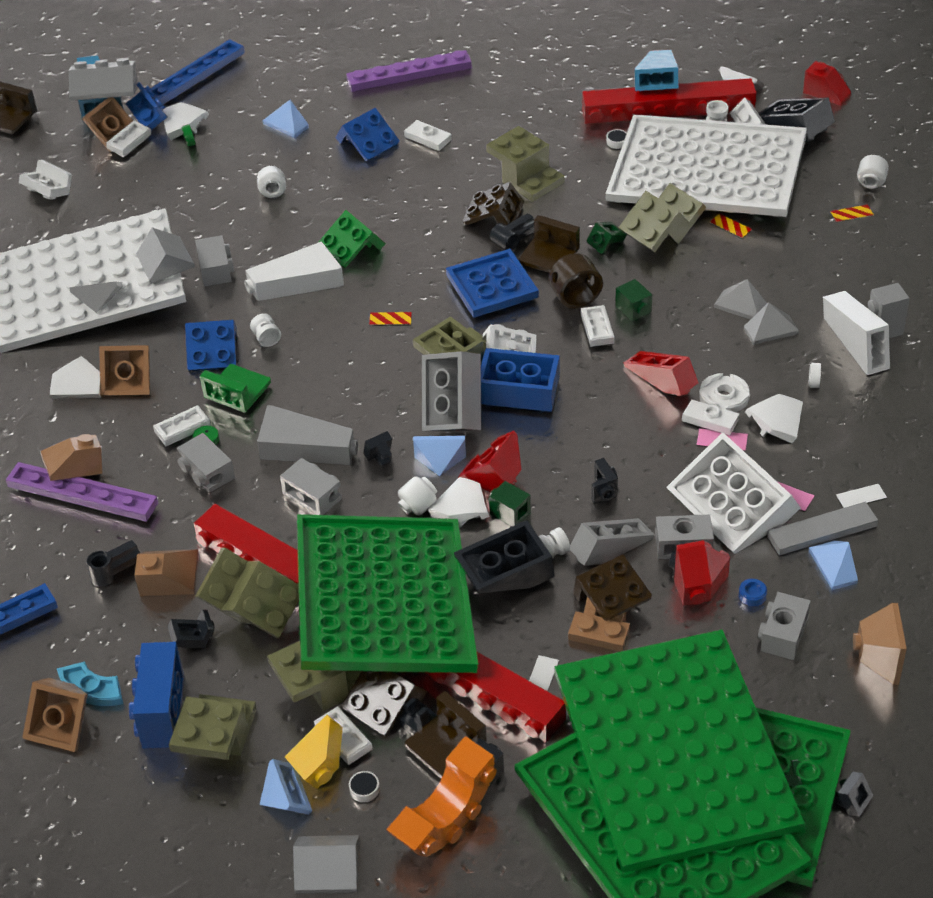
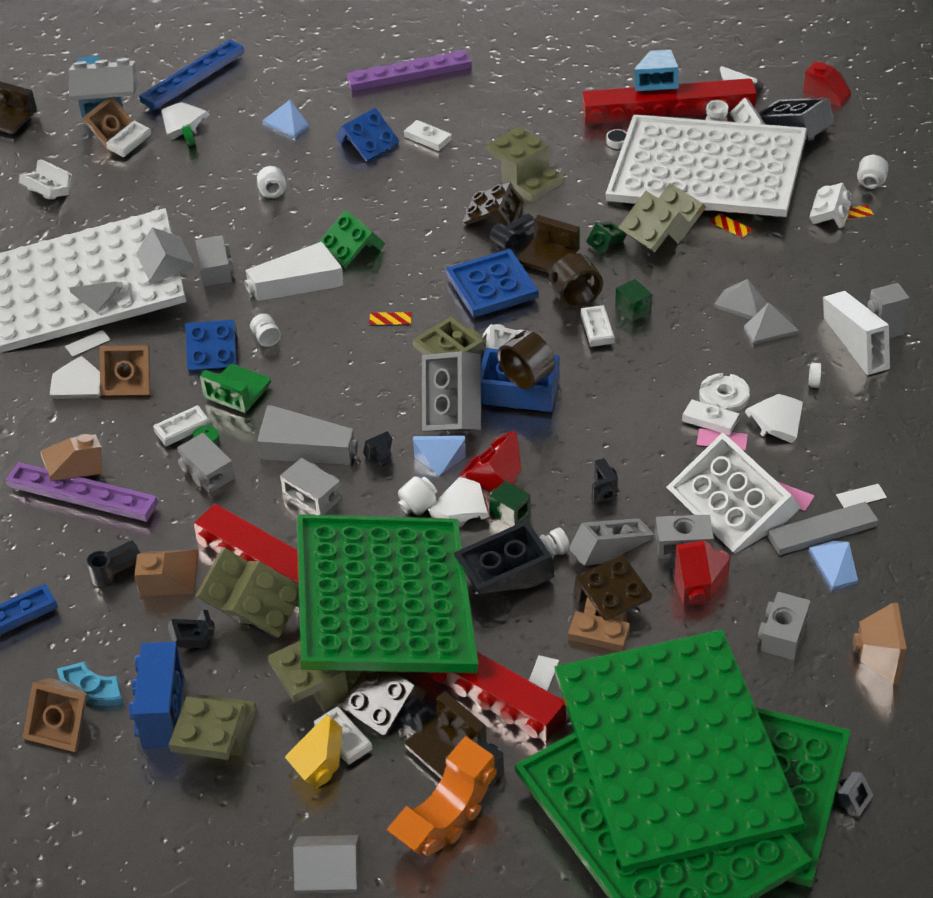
blue bracket [125,82,167,130] -> none
light blue slope [260,759,312,815] -> none
black tile [349,771,380,802] -> none
red slope [623,351,698,396] -> none
blue tile [739,579,767,606] -> none
none -> white sticker [65,330,110,357]
none -> dark brown piece [498,330,555,389]
none -> white bracket [809,183,853,228]

